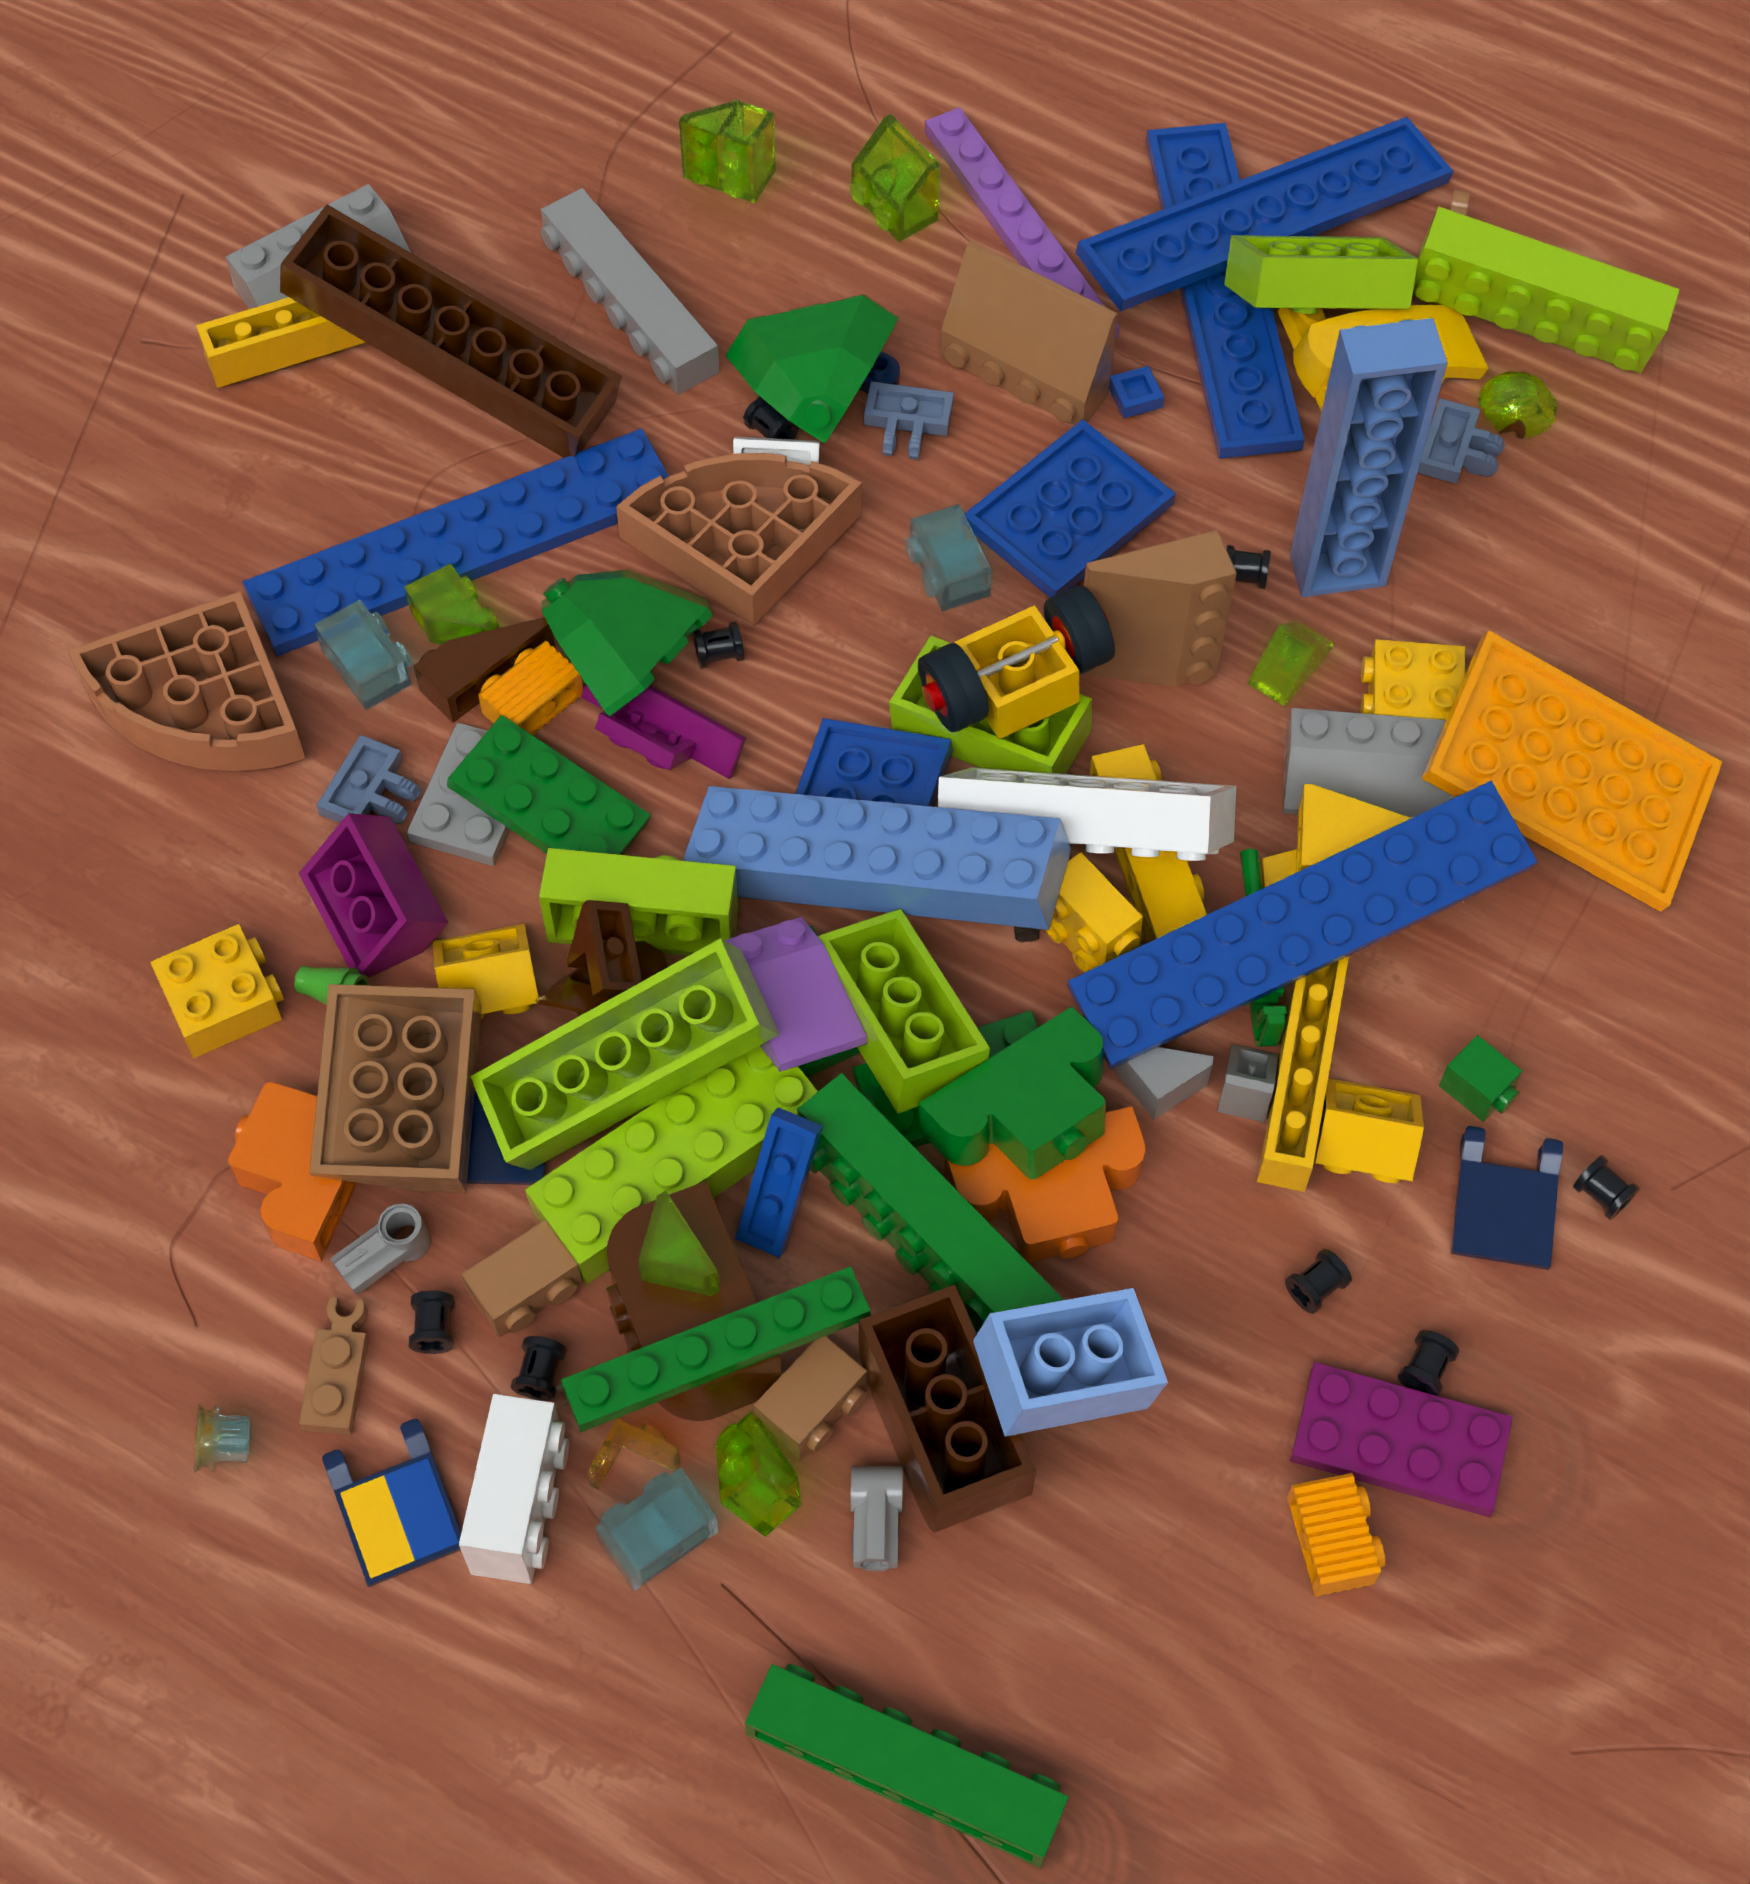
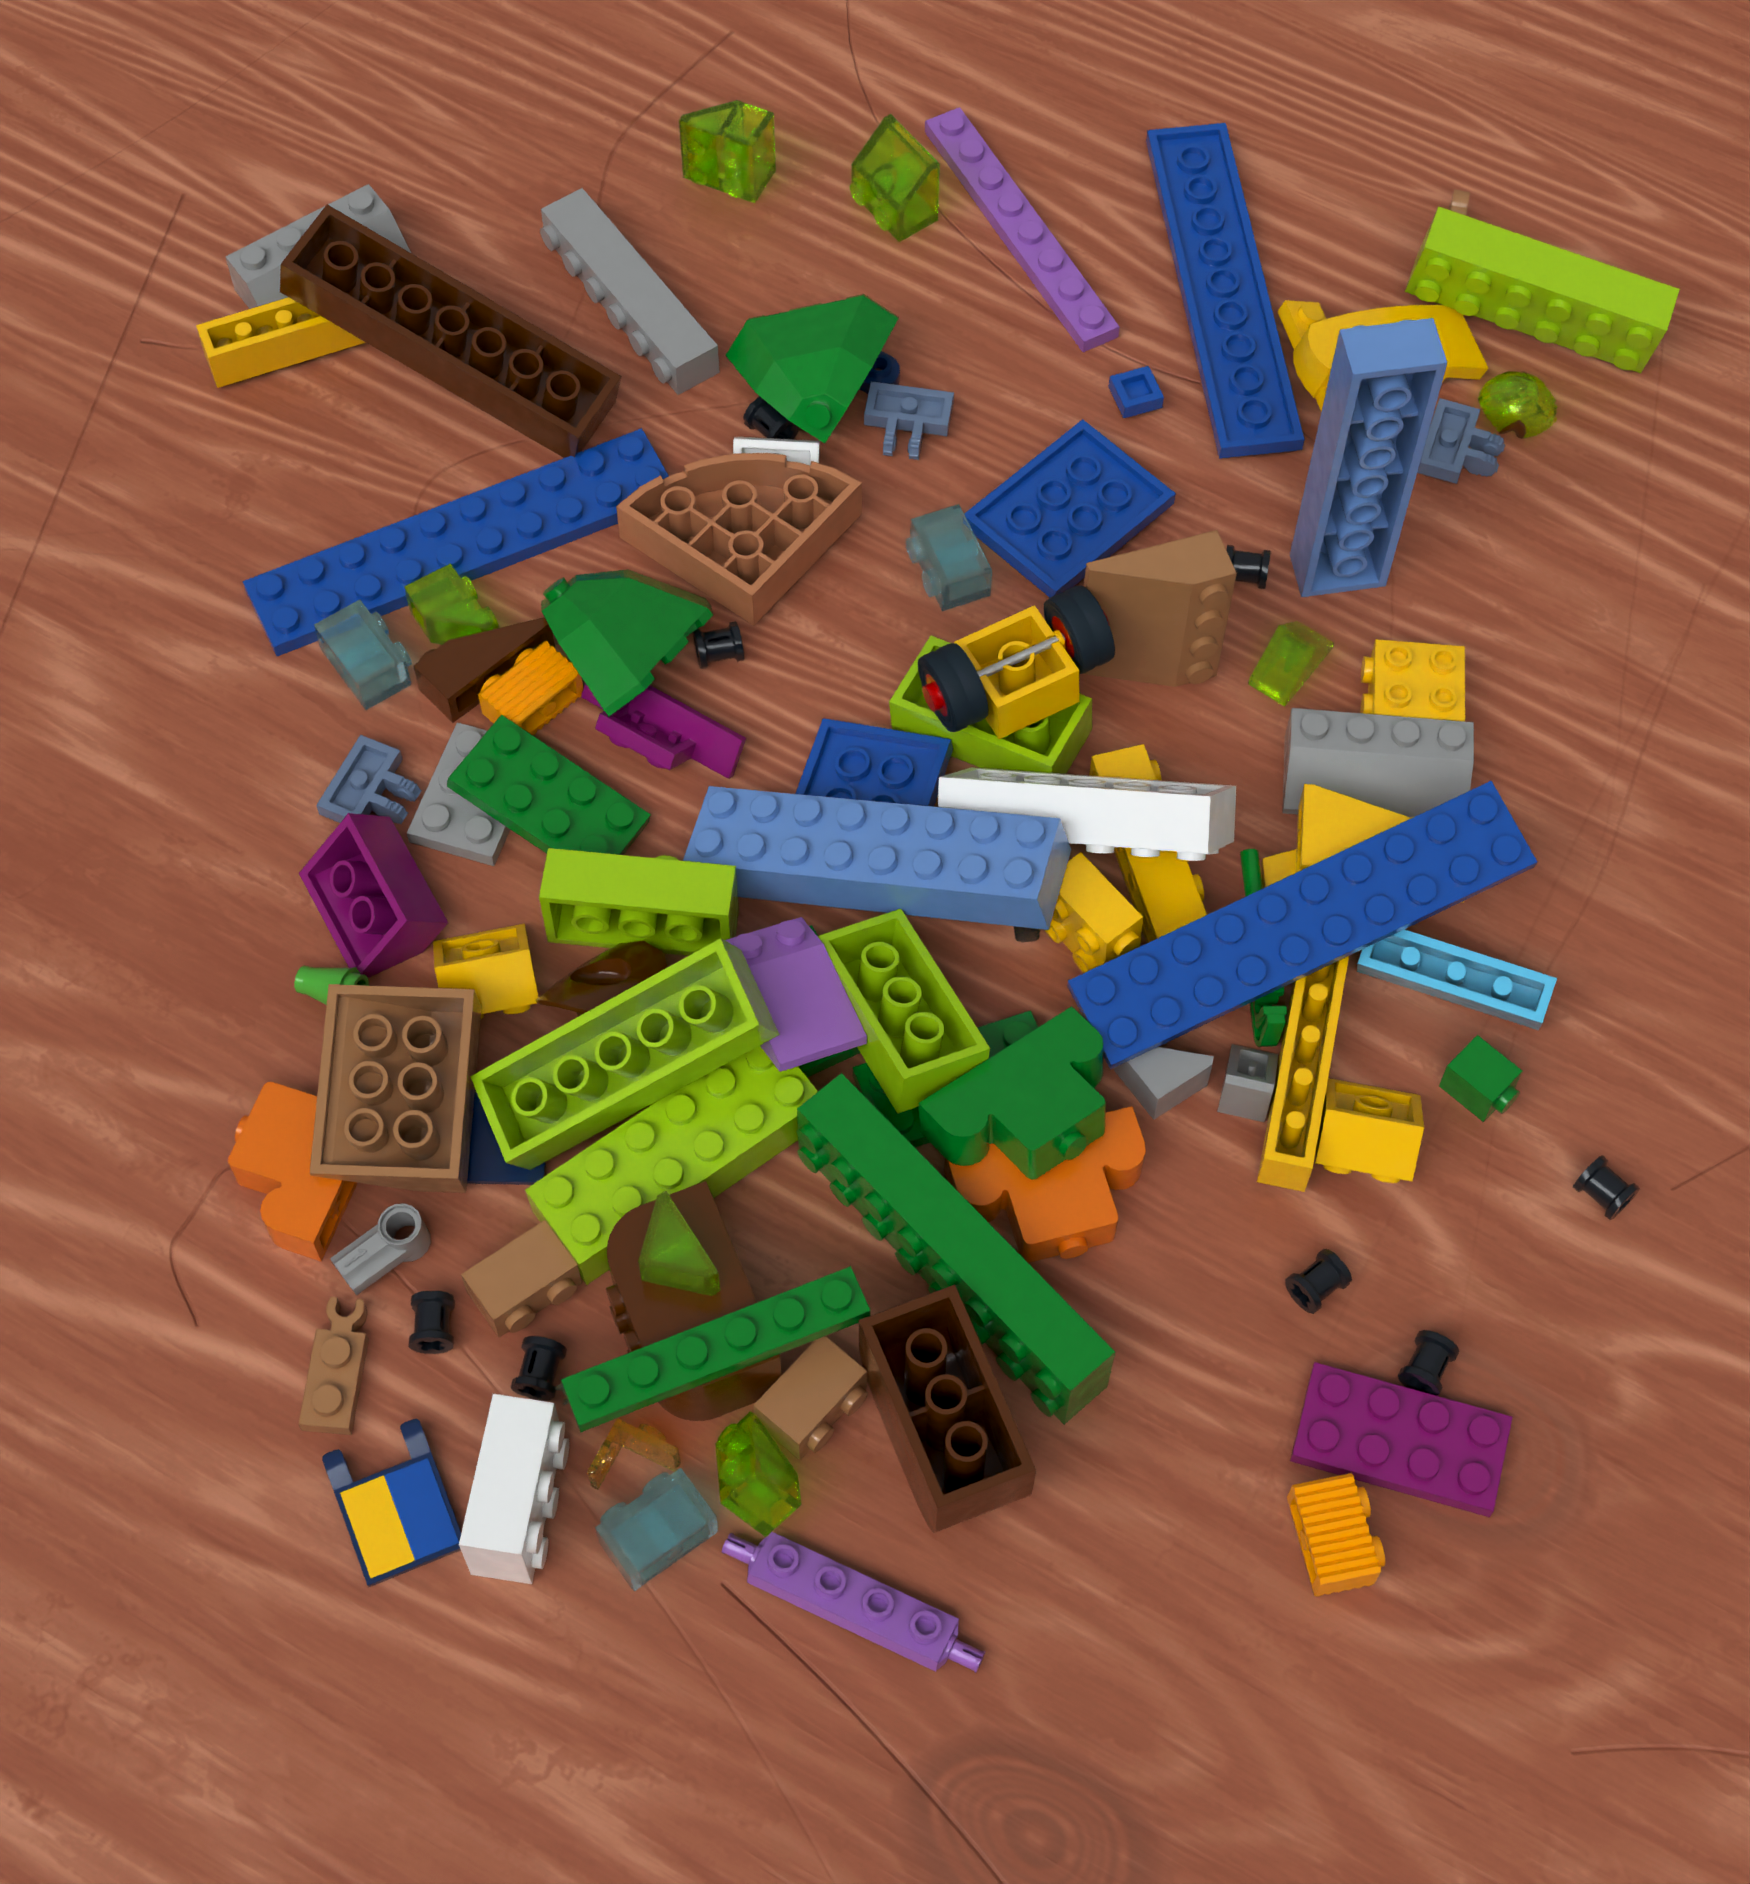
nougat brick [68,591,306,772] -> none
yellow brick [150,924,284,1058] -> none
clear light blue piece [194,1404,250,1472] -> none
reddish brown slope [567,900,642,998] -> none
blue plate [735,1107,823,1258] -> none
green brick [745,1664,1069,1868] -> none
light grey piece [851,1465,903,1571] -> none
medium nougat slope [940,241,1118,426] -> none
light blue brick [973,1288,1168,1437] -> none
blue plate [1075,117,1454,312] -> none
lime brick [1224,235,1418,314] -> none
light orange plate [1422,630,1723,912] -> none
dark blue flag [1451,1126,1563,1270] -> none
none -> medium lavender plate [721,1531,985,1673]
none -> medium azure brick [1357,929,1557,1030]

